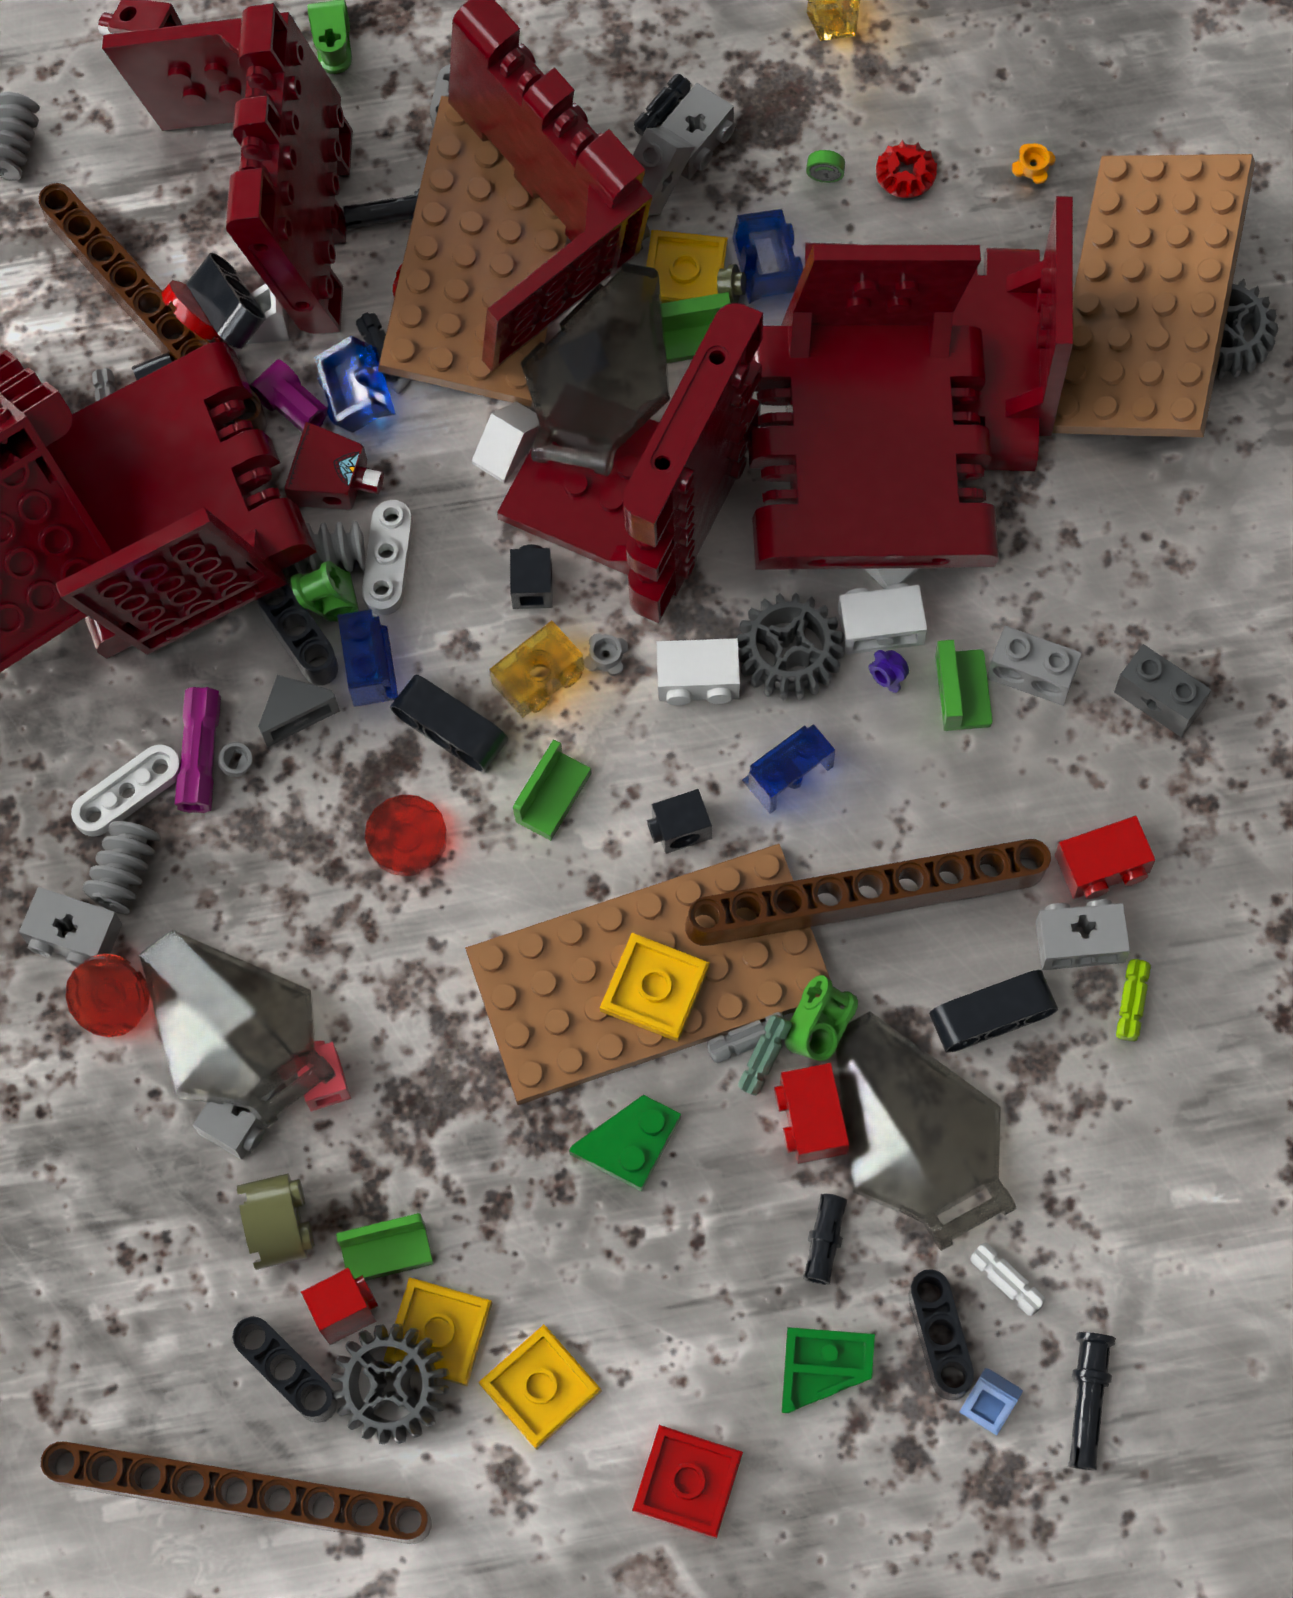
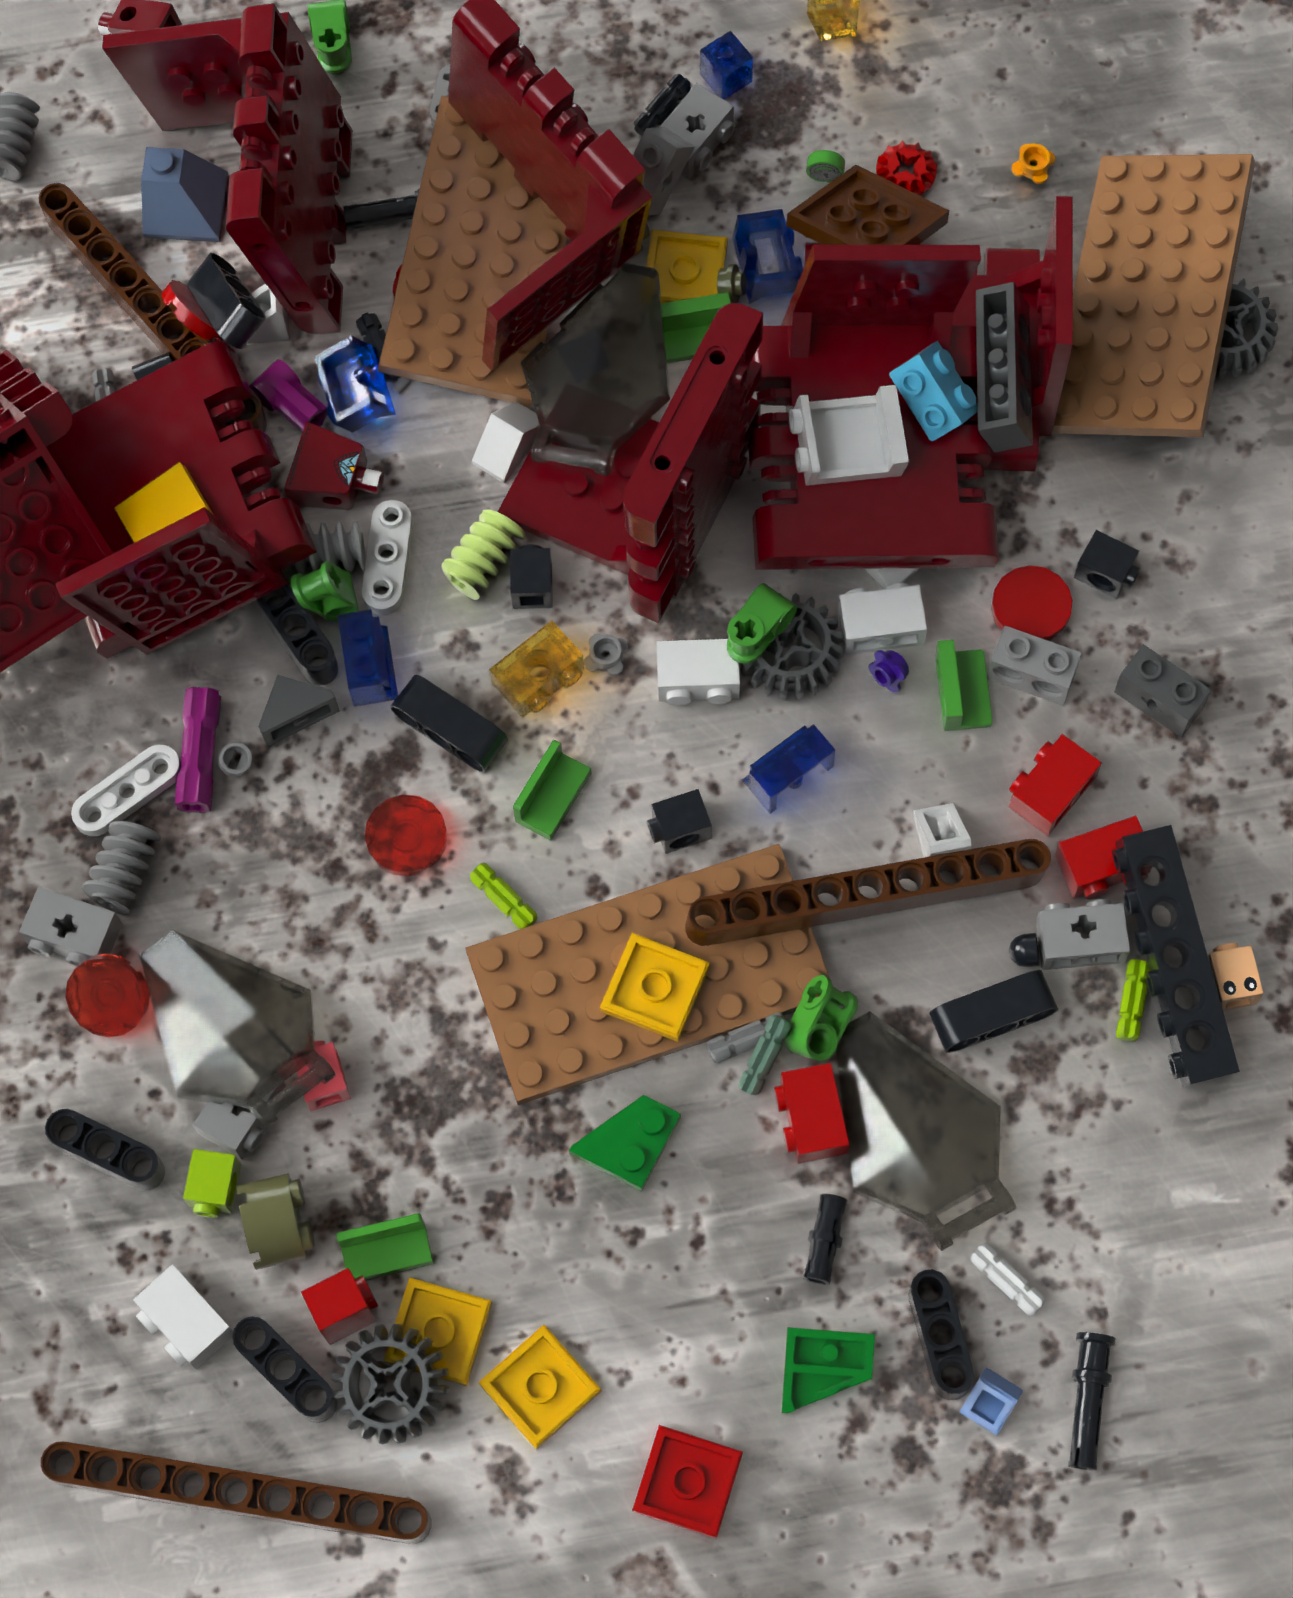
none -> black beam [45,1109,165,1191]
none -> yellow tile [115,462,213,543]
none -> white brick [133,1264,233,1370]
none -> sand blue slope [141,147,229,242]
none -> lime brick [183,1149,241,1218]
none -> yellowish green piece [441,510,526,600]
none -> lime axle [470,862,538,929]
none -> clear blue brick [700,30,753,99]
none -> bright green piece [727,583,797,664]
none -> reddish brown plate [786,165,950,245]
none -> white panel [789,385,909,486]
none -> medium azure bracket [889,341,978,441]
none -> white slope [913,803,971,858]
none -> dark grey brick [976,282,1033,453]
none -> red tile [991,565,1073,641]
none -> red brick [1009,734,1102,836]
none -> black hinge [1009,933,1040,967]
none -> black brick [1074,530,1141,599]
none -> black brick [1112,825,1240,1087]
none -> light nougat brick [1208,943,1264,1011]

